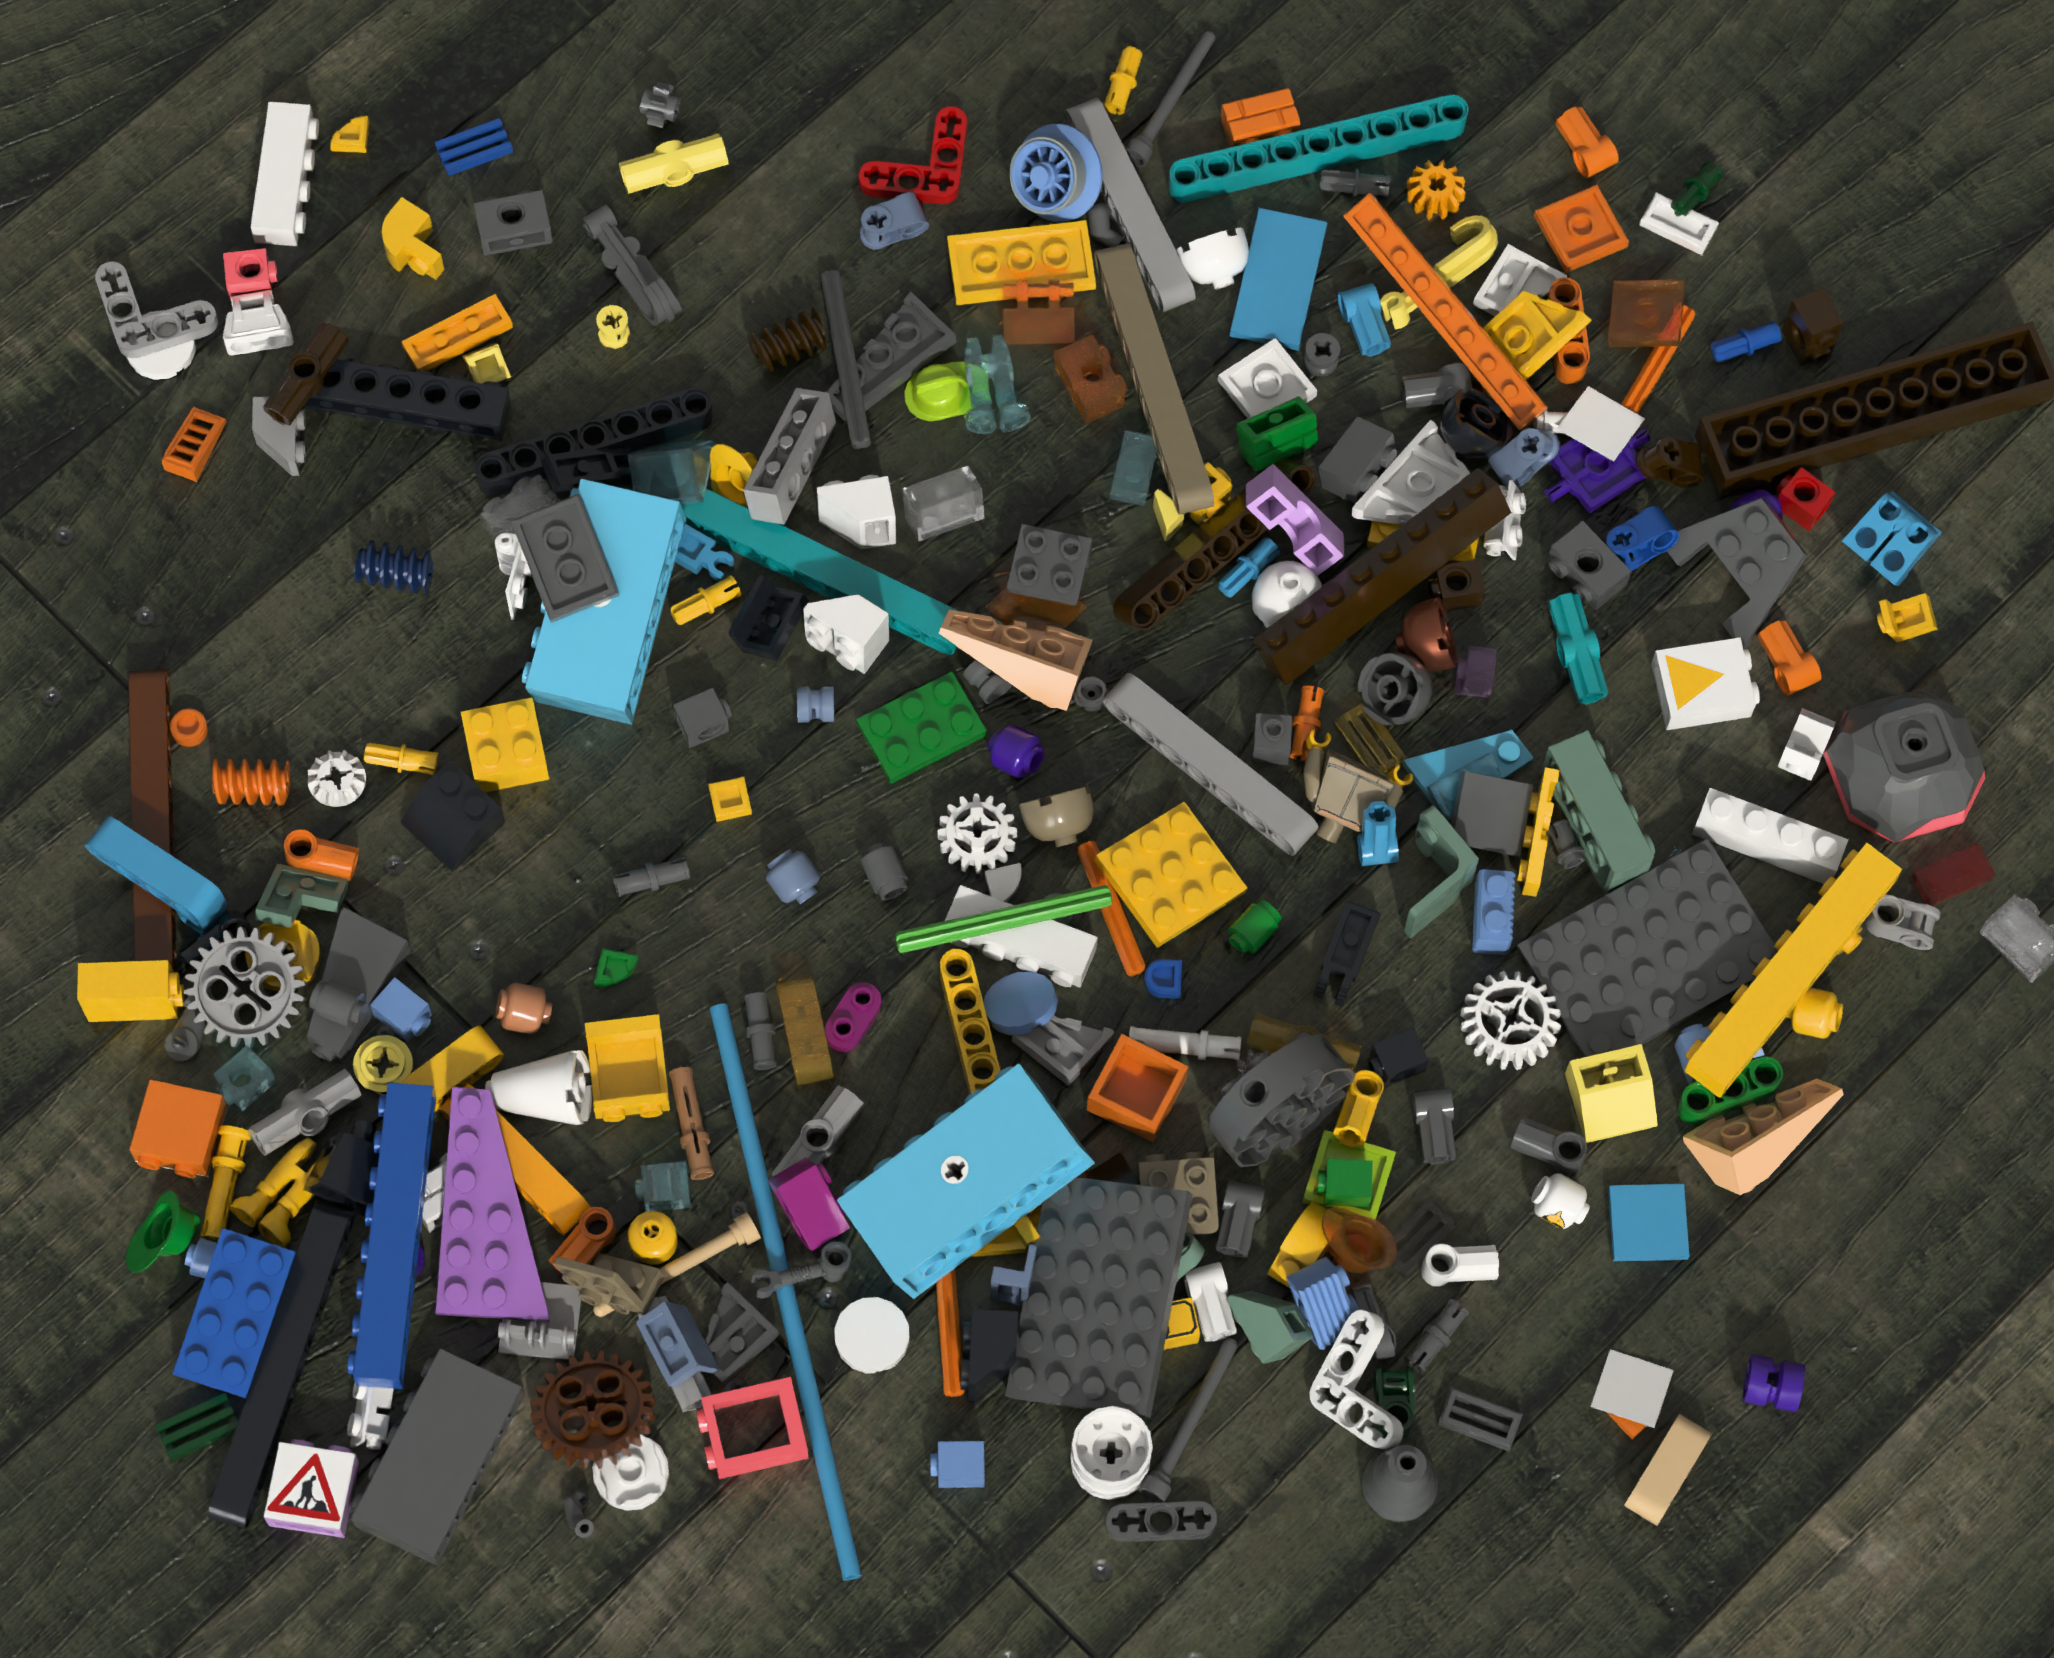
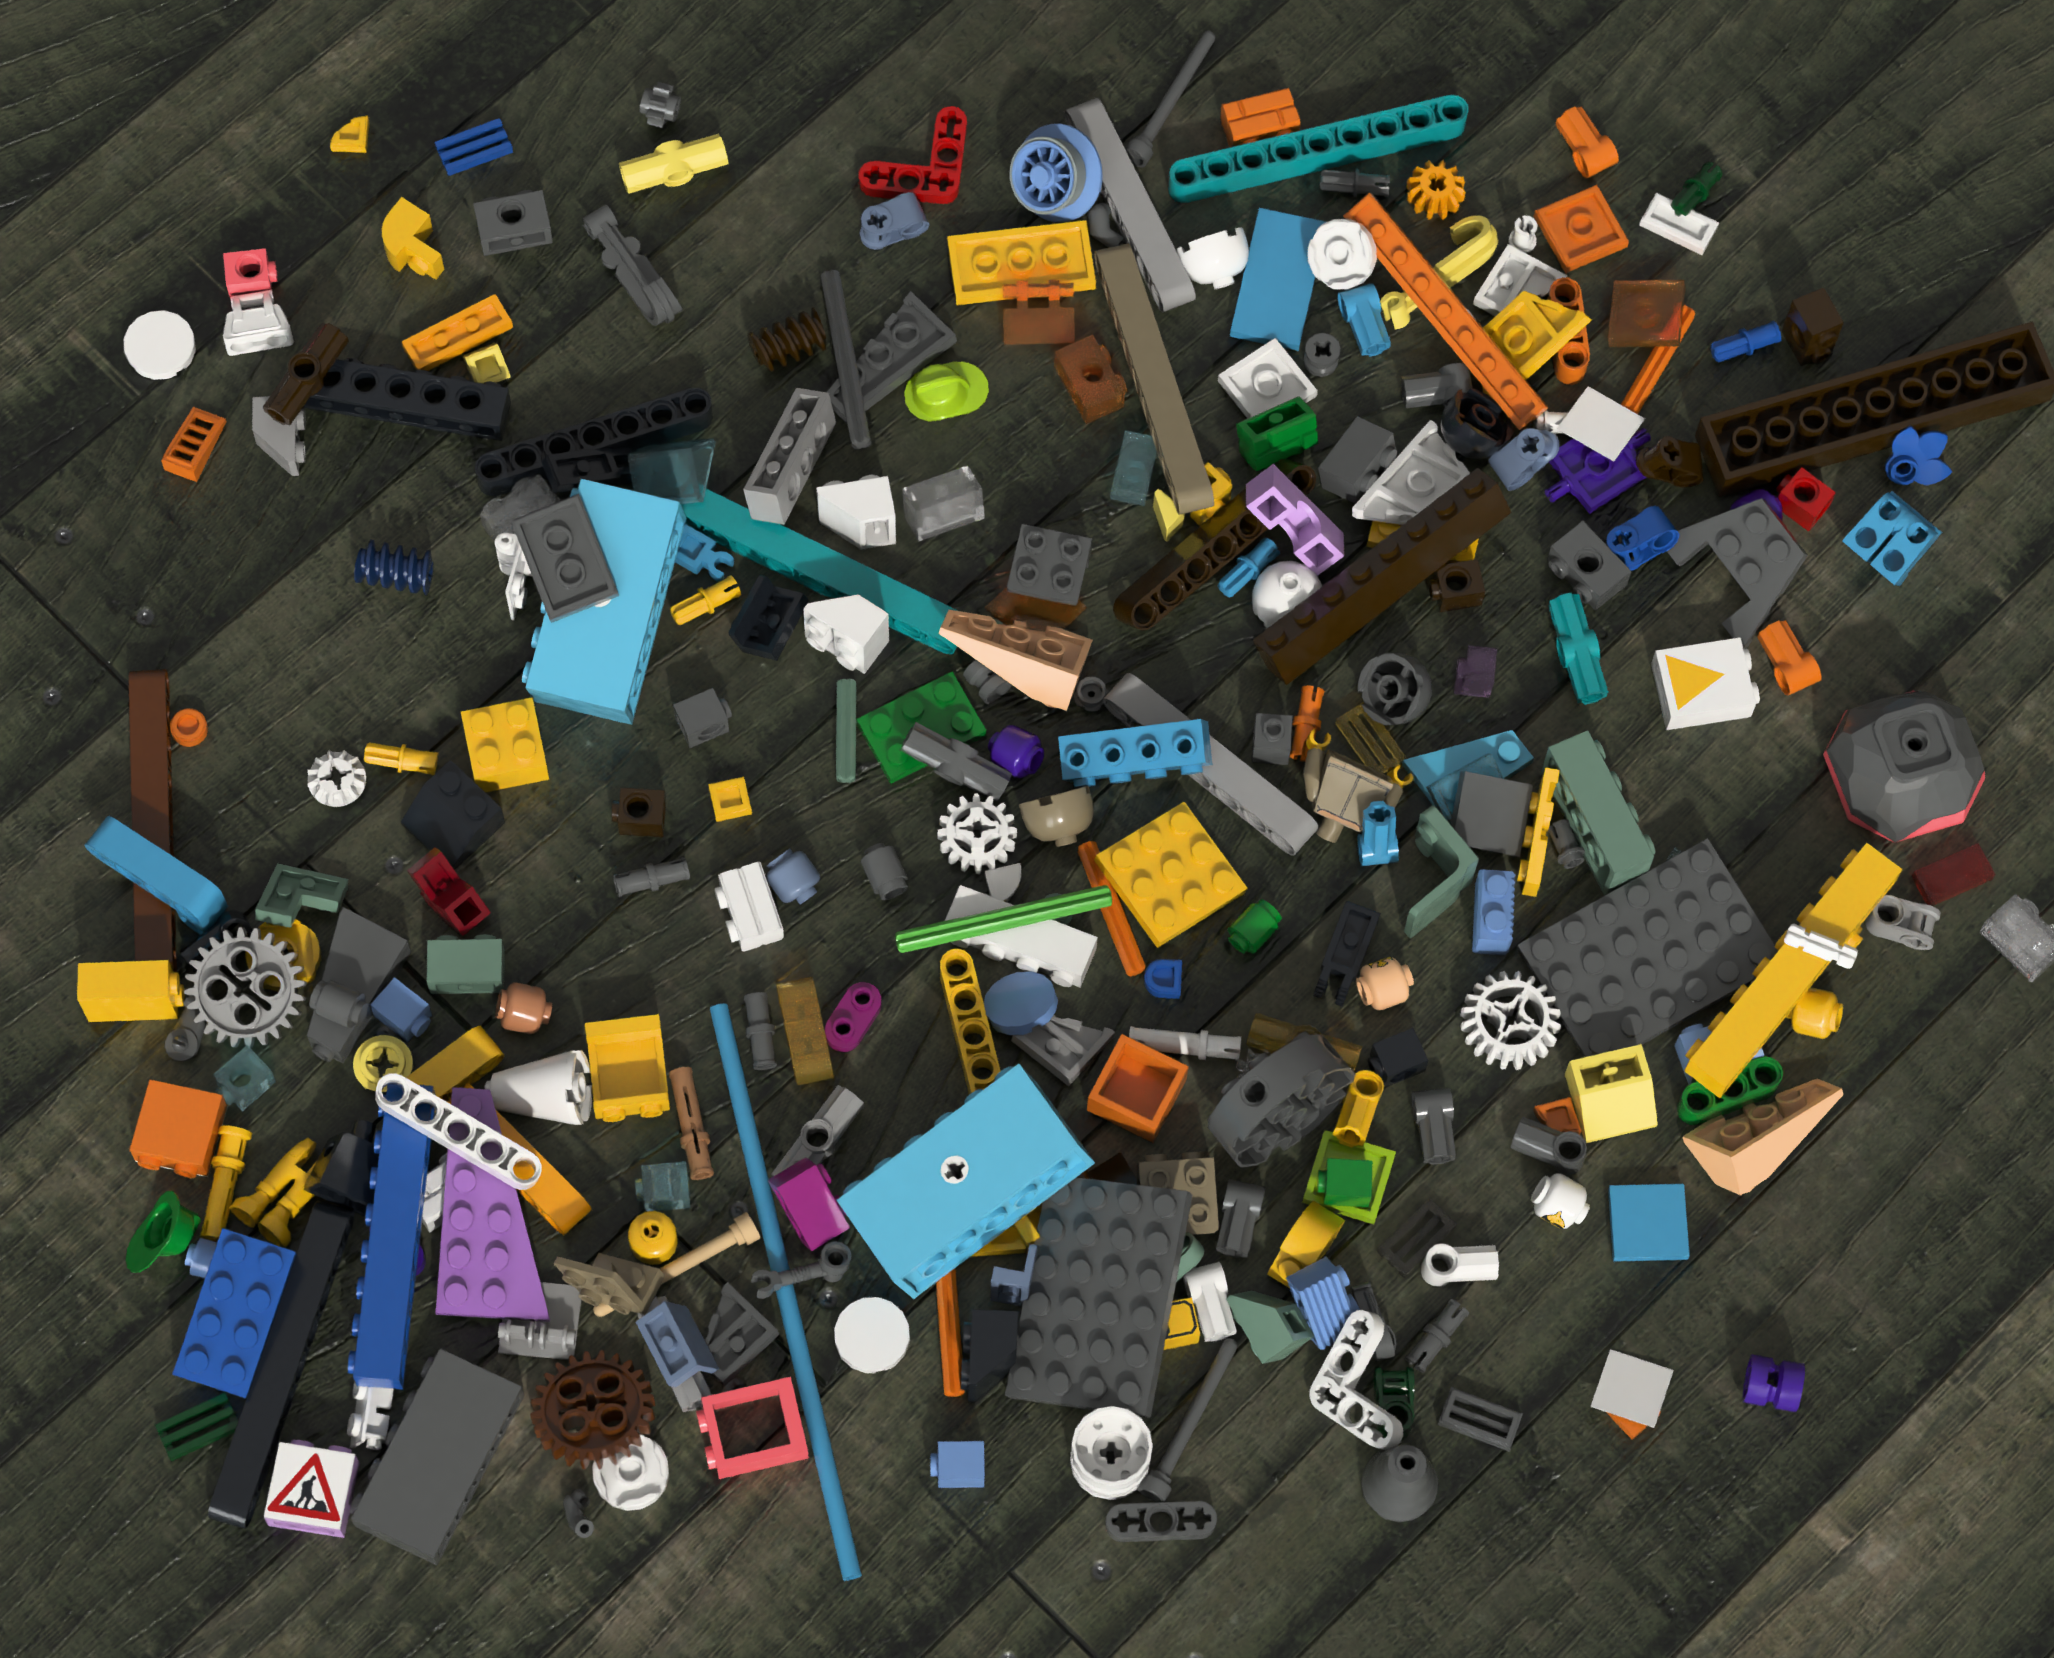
light grey beam [95,261,218,358] -> none
orange piece [212,758,290,805] -> none
light grey piece [248,1069,361,1156] -> none
white brick [251,102,319,246] -> none
orange piece [284,829,359,881] -> none
orange piece [549,1207,616,1272] -> none
green tile [594,948,639,987] -> none
light yellow bush [596,305,630,349] -> none
yellow piece [710,444,758,508] -> none
sand blue wheel [797,686,834,723] -> none
clear light blue piece [964,334,1031,434] -> none
yellow axle [1103,46,1143,115] -> none
clear orange piece [1322,1207,1397,1274] -> none
copper cylinder [1396,597,1457,672] -> none
white hinge [1484,480,1526,560] -> none
tan beam [1624,1413,1713,1526] -> none
white brick [1692,788,1849,884] -> none
white brick [1777,708,1836,781] -> none
yellow bracket [1877,593,1938,643] -> none
none -> white beam [375,1073,542,1190]
none -> dark red brick [407,847,491,936]
none -> sand green brick [427,935,505,994]
none -> dark brown brick [612,788,666,837]
none -> white brick [714,862,784,951]
none -> sand green axle [836,679,856,783]
none -> dark grey piece [900,722,1012,802]
none -> dark azure brick [1058,719,1213,788]
none -> white tile [1308,219,1377,289]
none -> light nougat head [1356,957,1414,1010]
none -> white pin [1508,215,1537,253]
none -> orange tile [1533,1097,1581,1135]
none -> white axle [1784,924,1858,969]
none -> blue plate [1885,426,1952,485]

